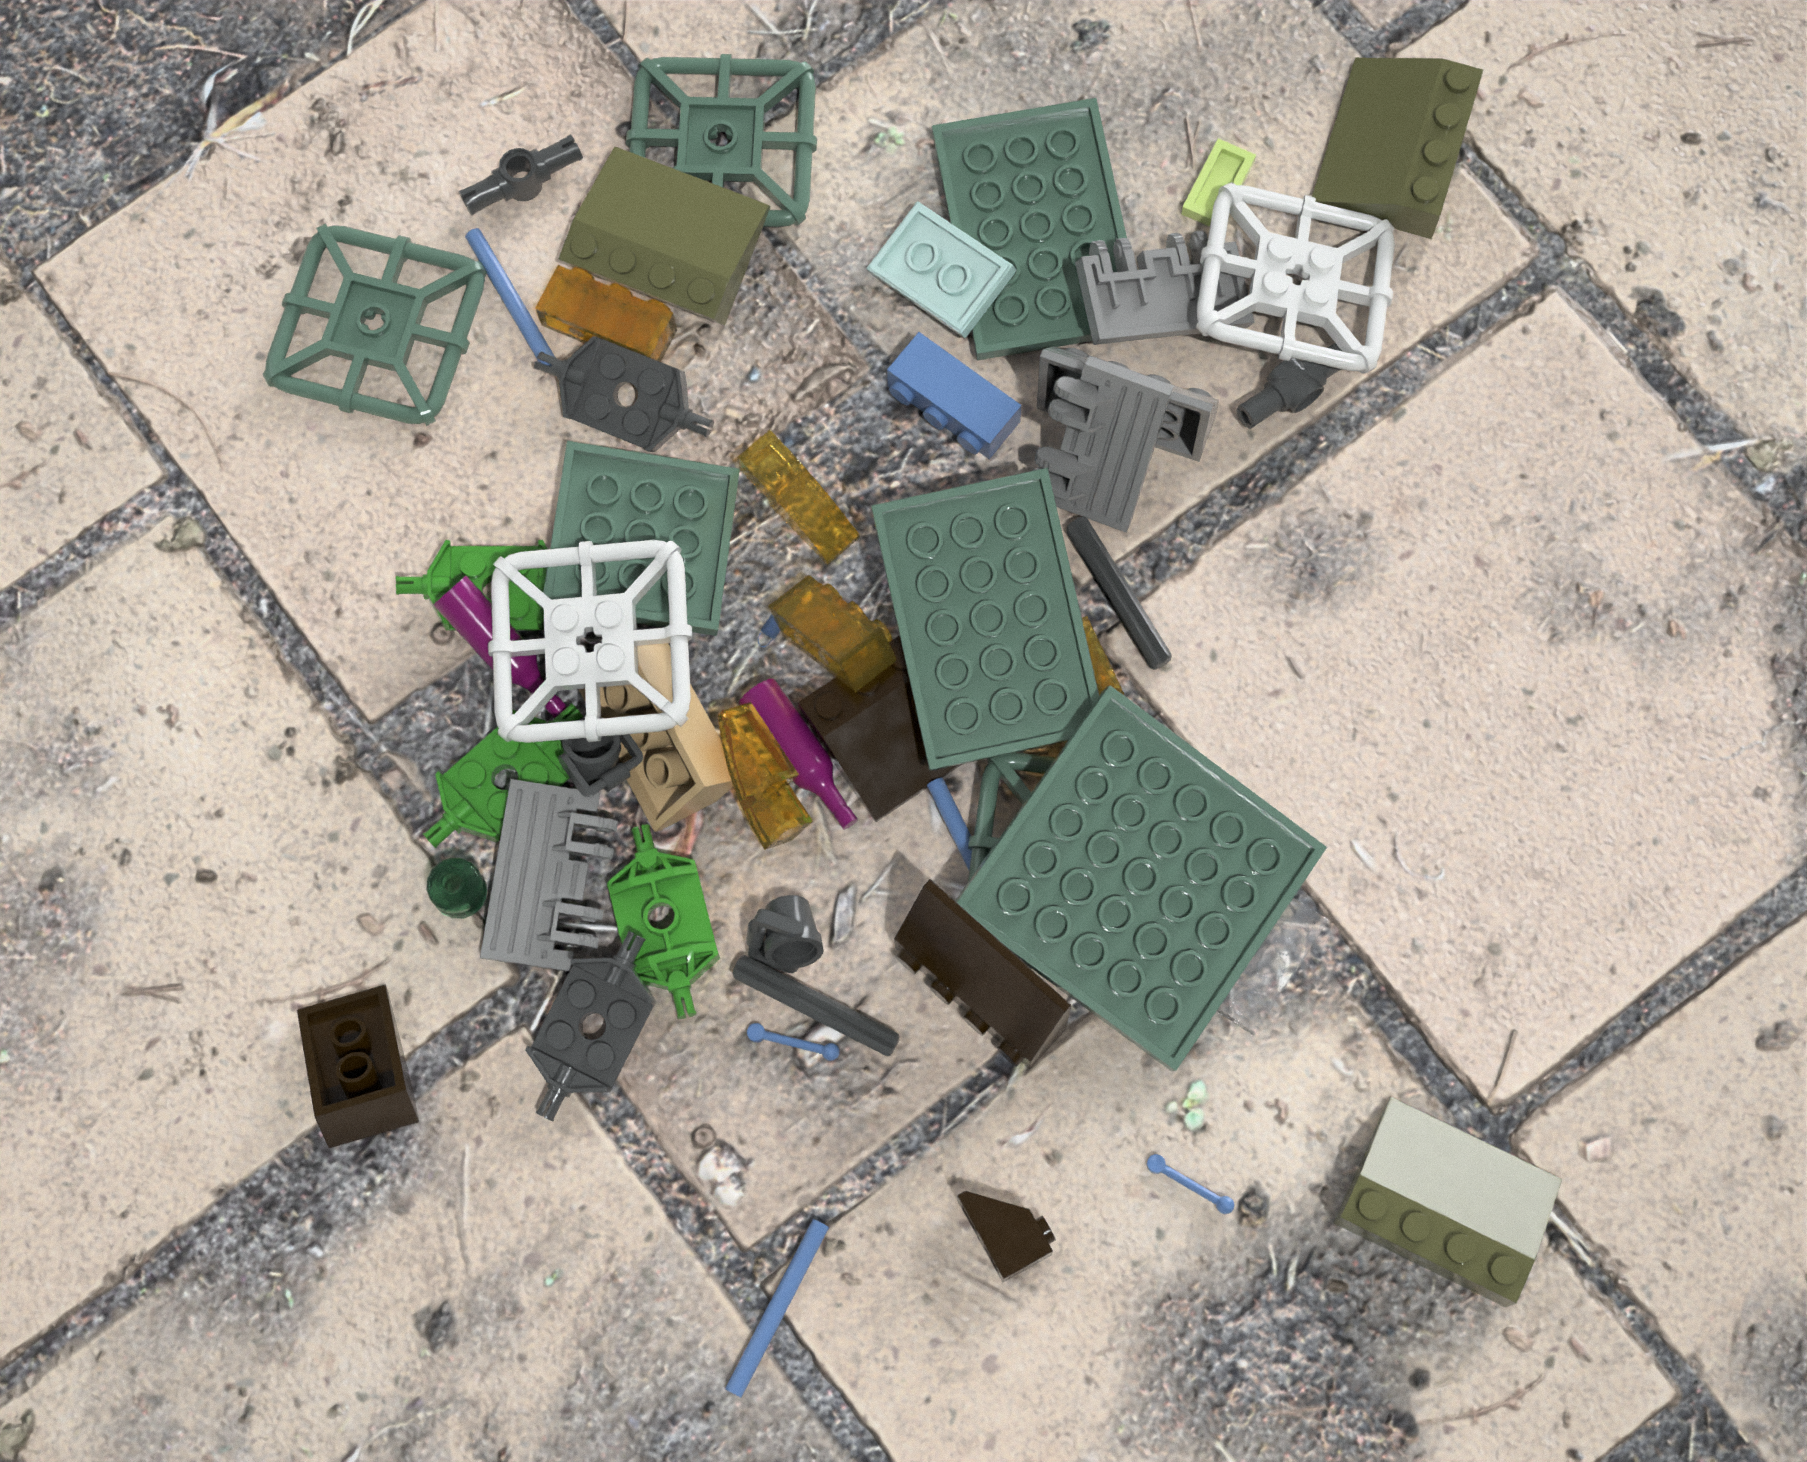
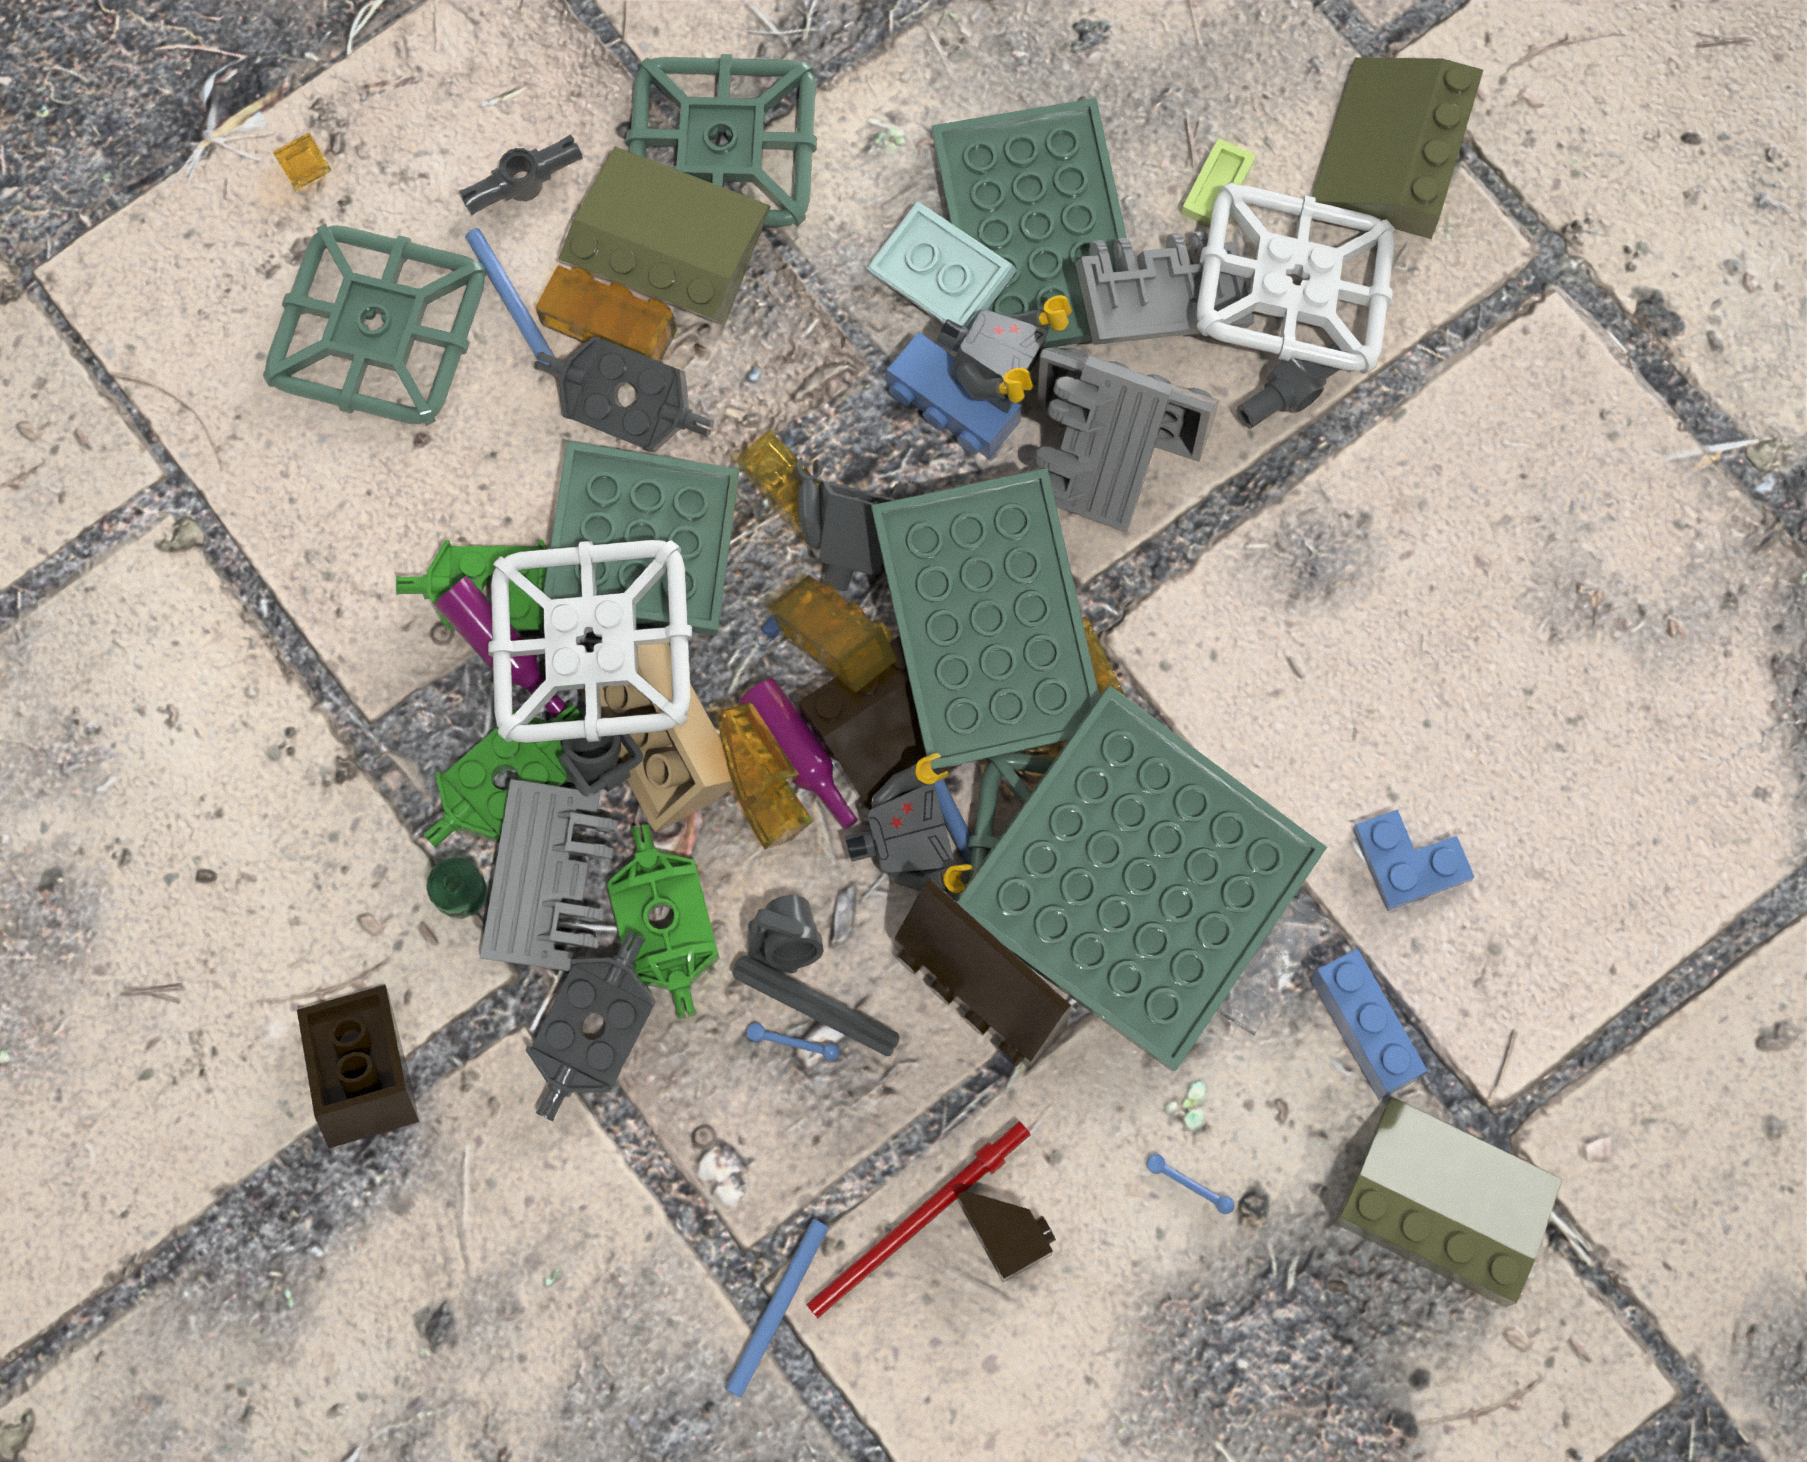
dark grey axle [1066,517,1172,670] -> none
none -> clear yellow tile [273,133,332,191]
none -> dark grey torso [792,458,924,591]
none -> red bar [806,1121,1031,1319]
none -> dark grey torso [845,753,973,893]
none -> torso [937,295,1072,413]
none -> medium blue brick [1311,948,1428,1100]
none -> medium blue plate [1353,809,1475,911]

